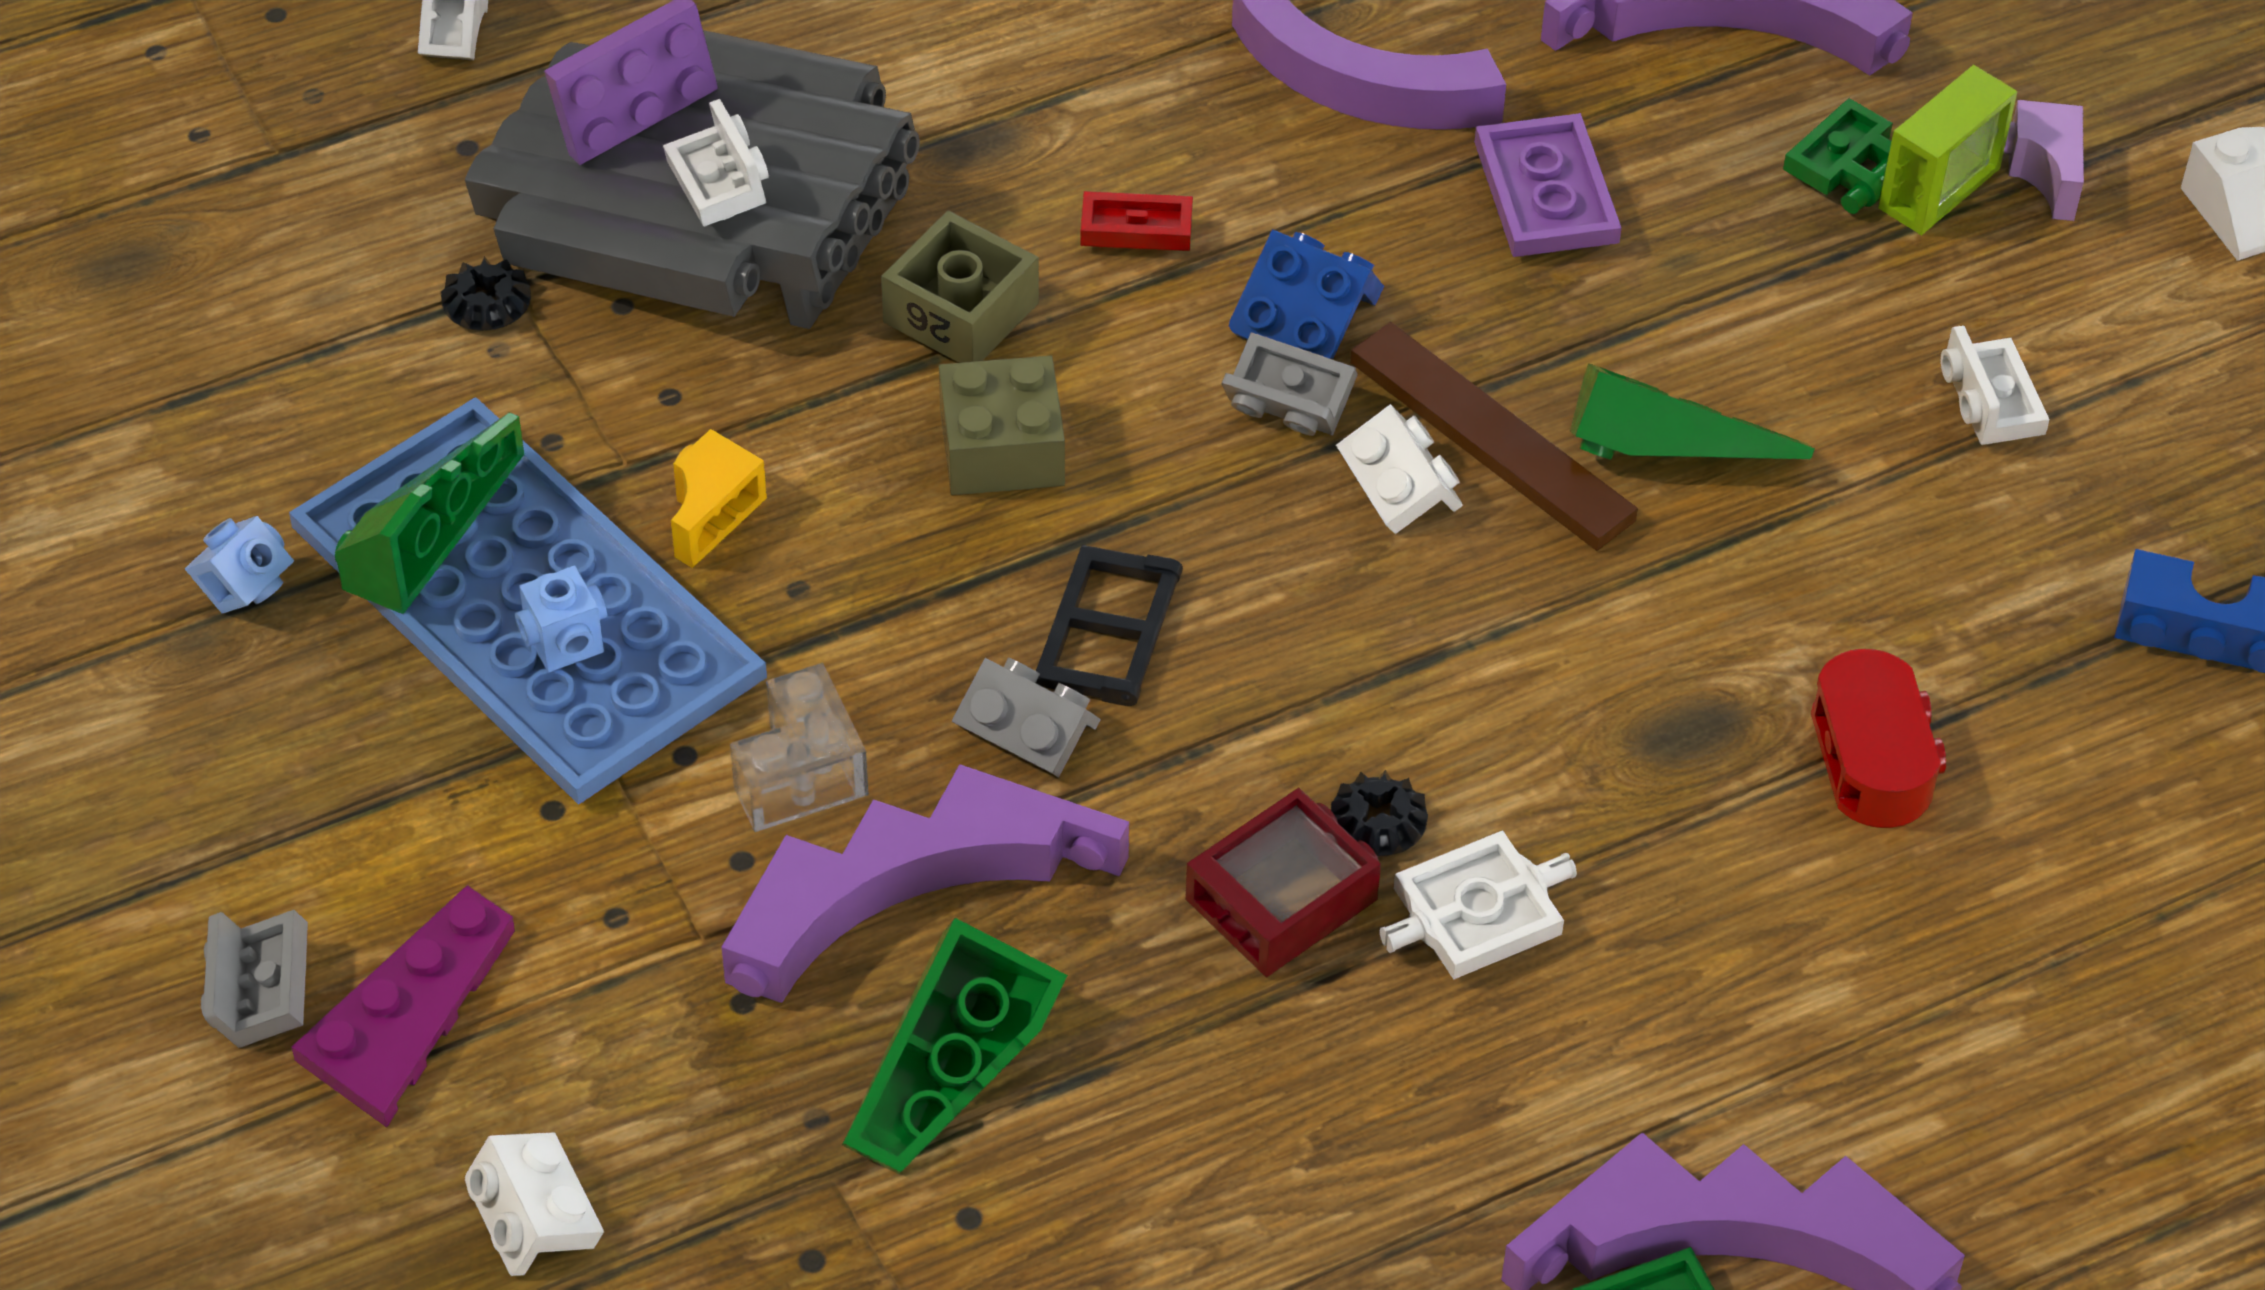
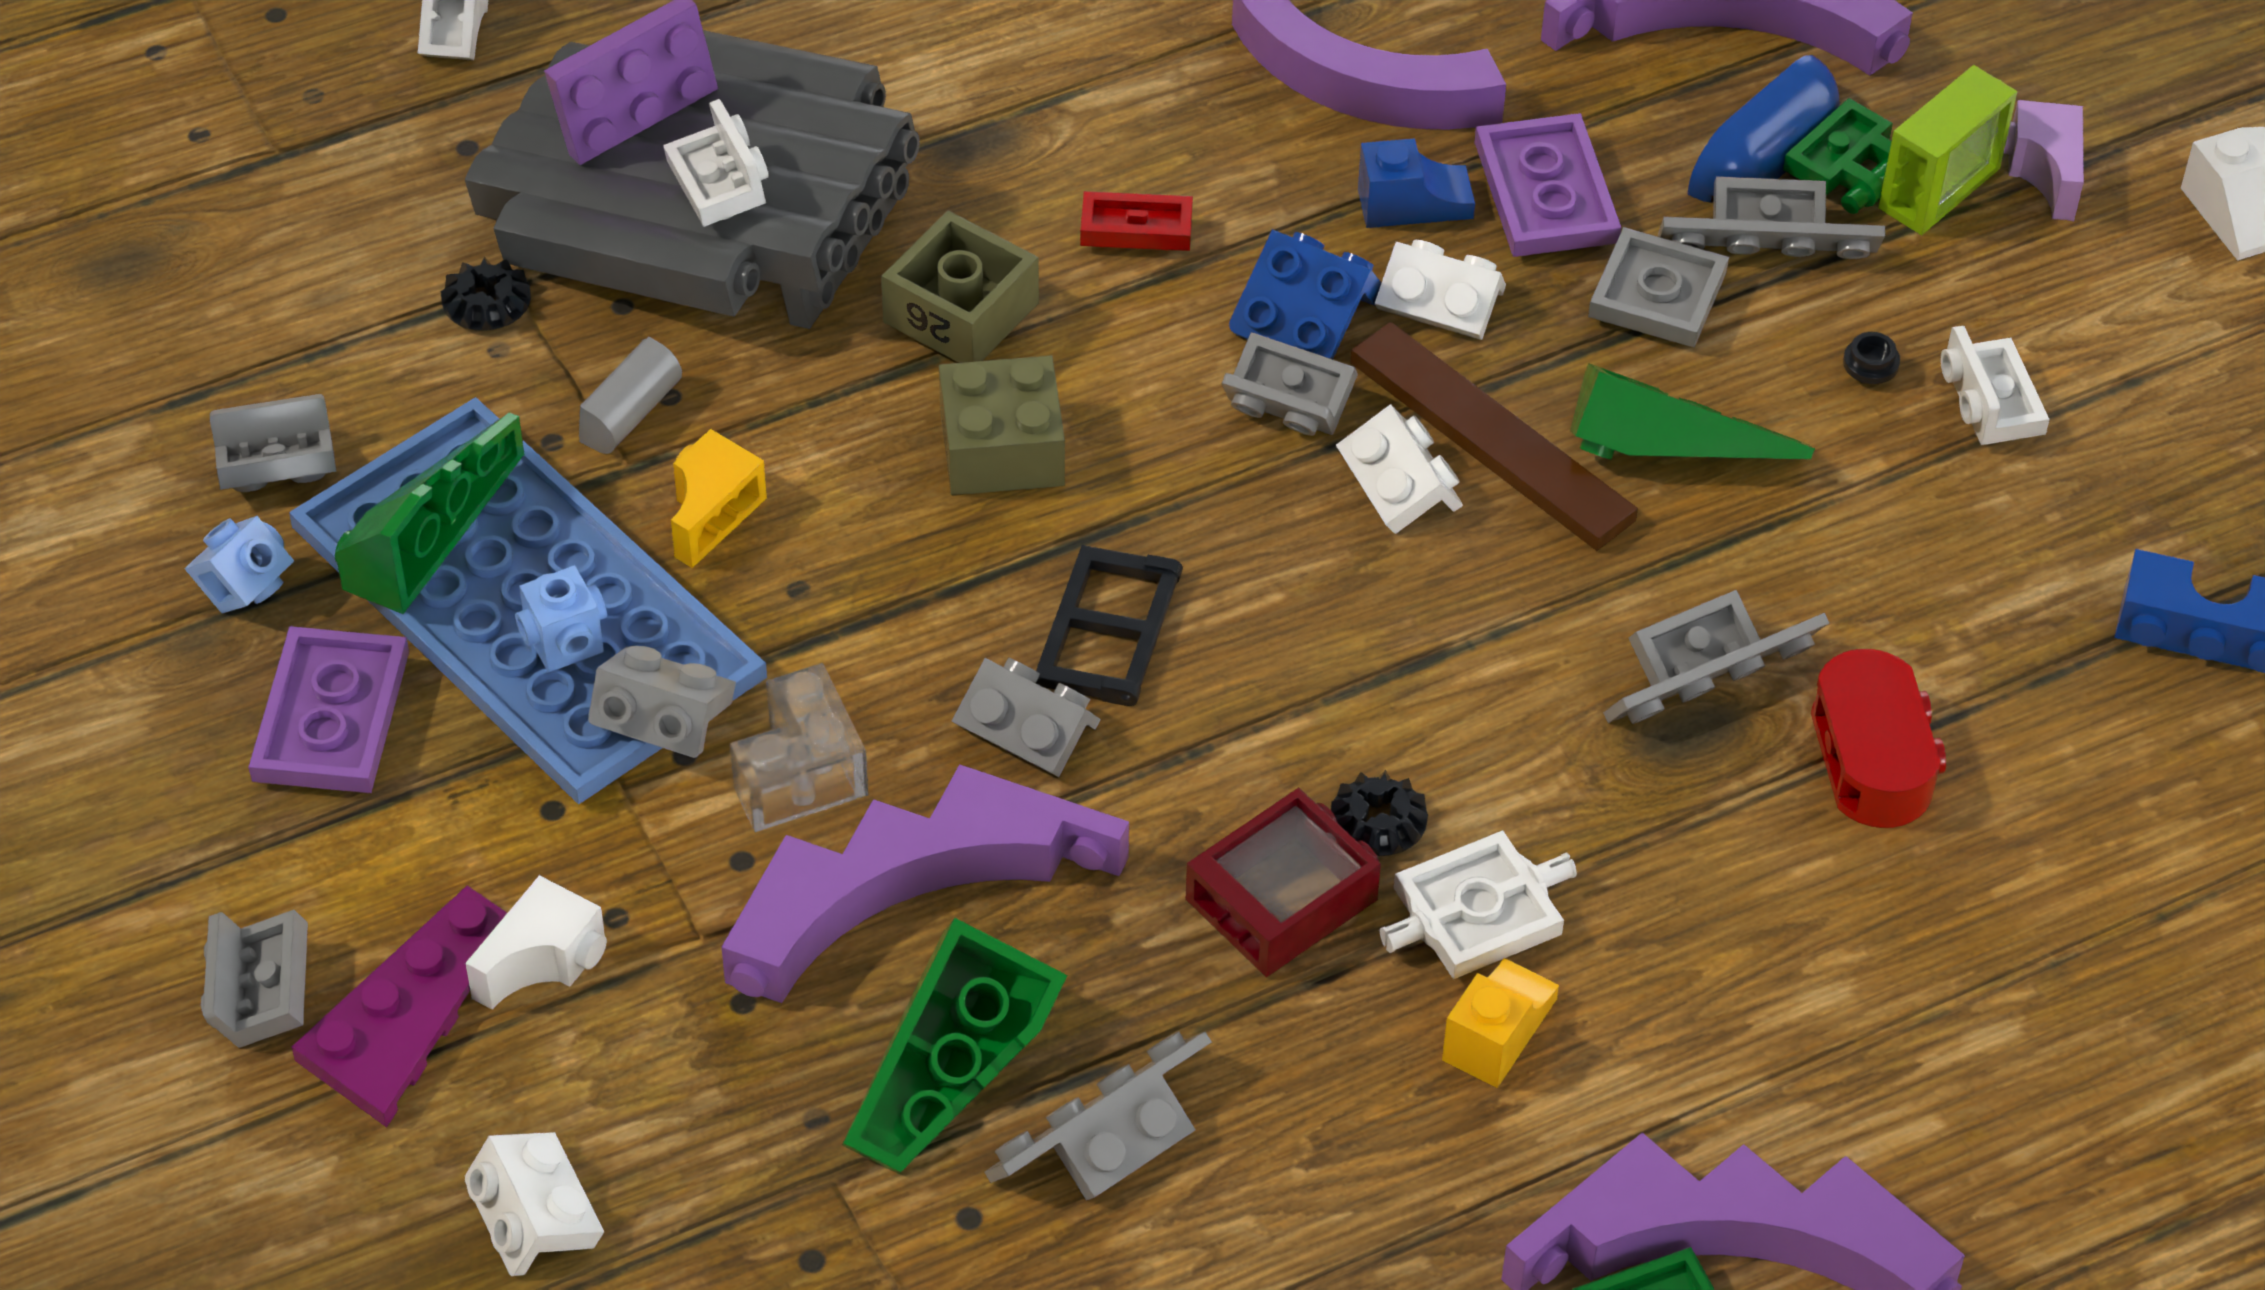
none -> light grey bracket [210,394,336,492]
none -> medium lavender plate [249,626,409,793]
none -> white arch [466,875,607,1010]
none -> light grey brick [579,337,682,454]
none -> light grey bracket [588,646,736,758]
none -> light grey bracket [984,1031,1212,1200]
none -> blue arch [1358,138,1475,228]
none -> white bracket [1375,240,1506,340]
none -> yellow arch [1442,958,1559,1088]
none -> light grey plate [1588,227,1729,348]
none -> light grey bracket [1603,590,1829,724]
none -> light grey bracket [1658,177,1885,259]
none -> blue brick [1687,55,1840,202]
none -> black plate [1843,332,1900,384]

